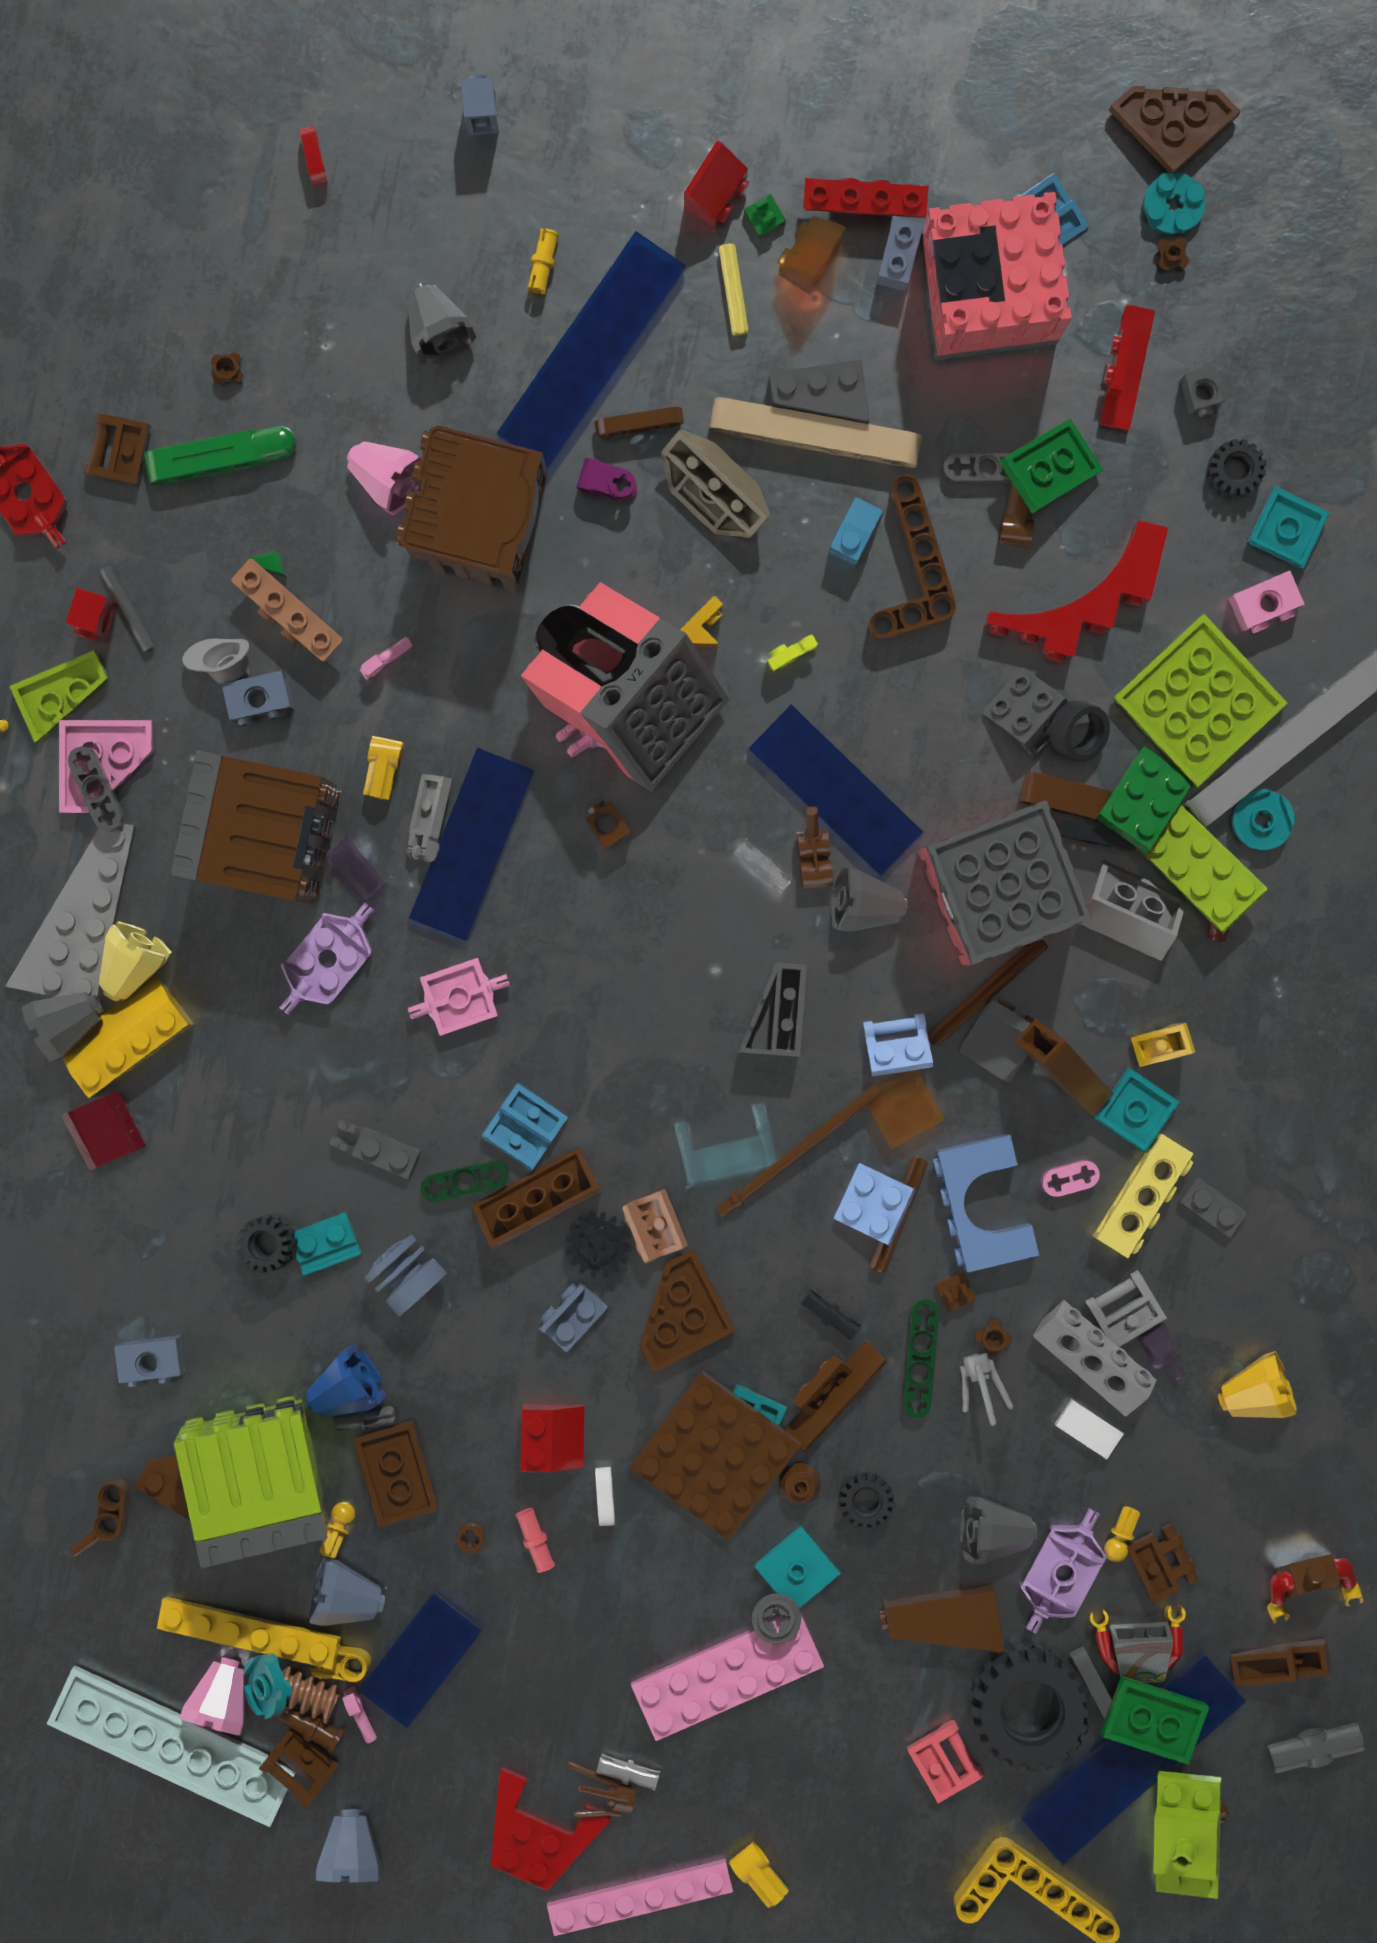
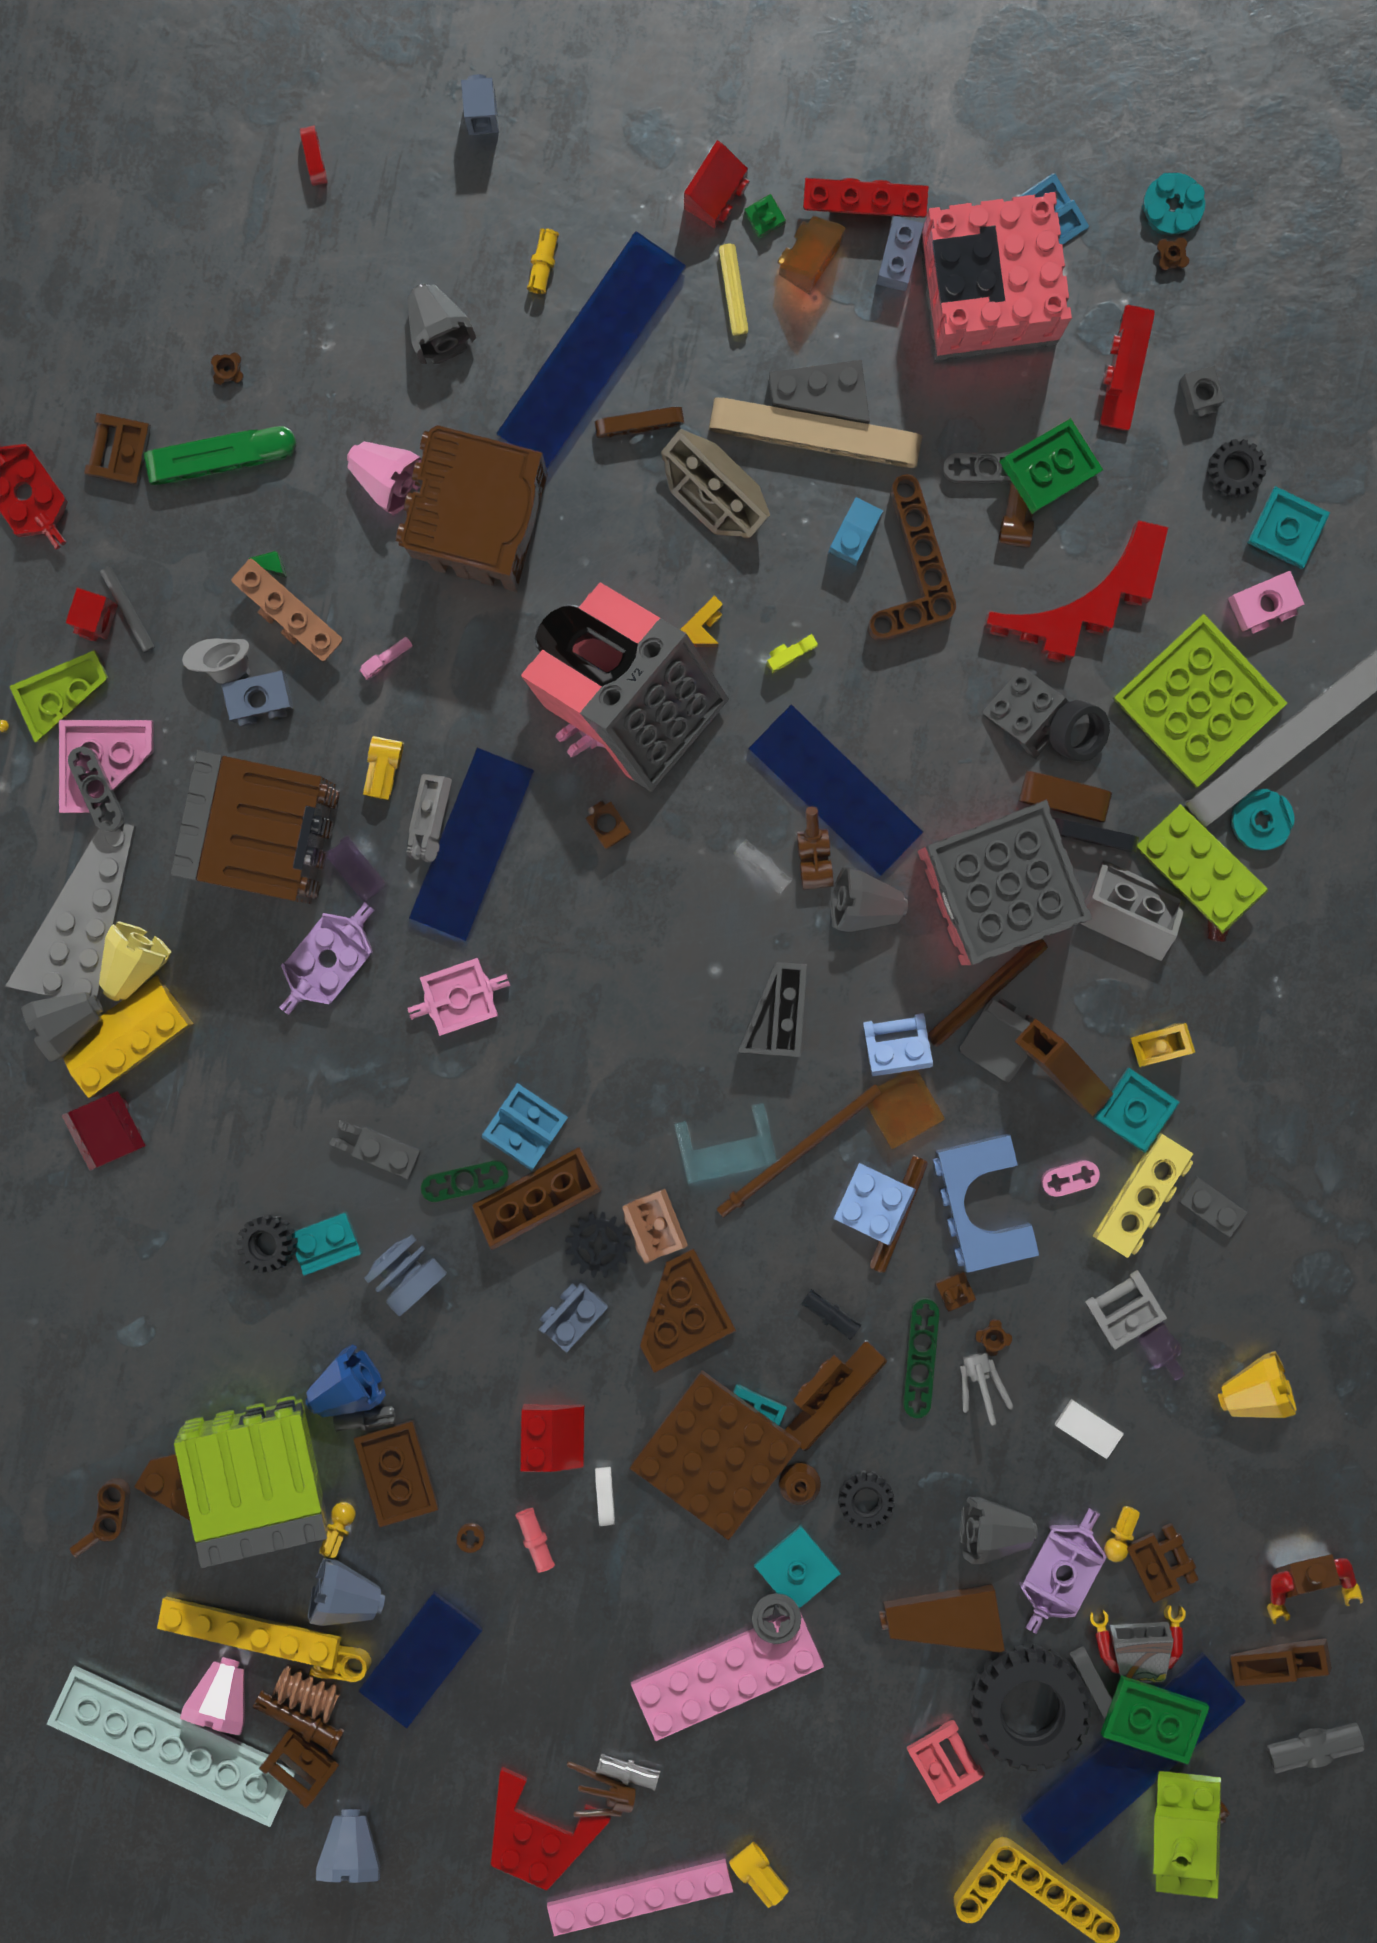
sand blue brick [114,1335,185,1387] -> none
teal plate [243,1653,292,1719] -> none
bright pink bar [342,1686,377,1743] -> none
magenta piece [576,458,637,502] -> none
light grey brick [1033,1300,1157,1416] -> none
green plate [1096,746,1193,854] -> none
reddish brown plate [1109,86,1241,174] -> none

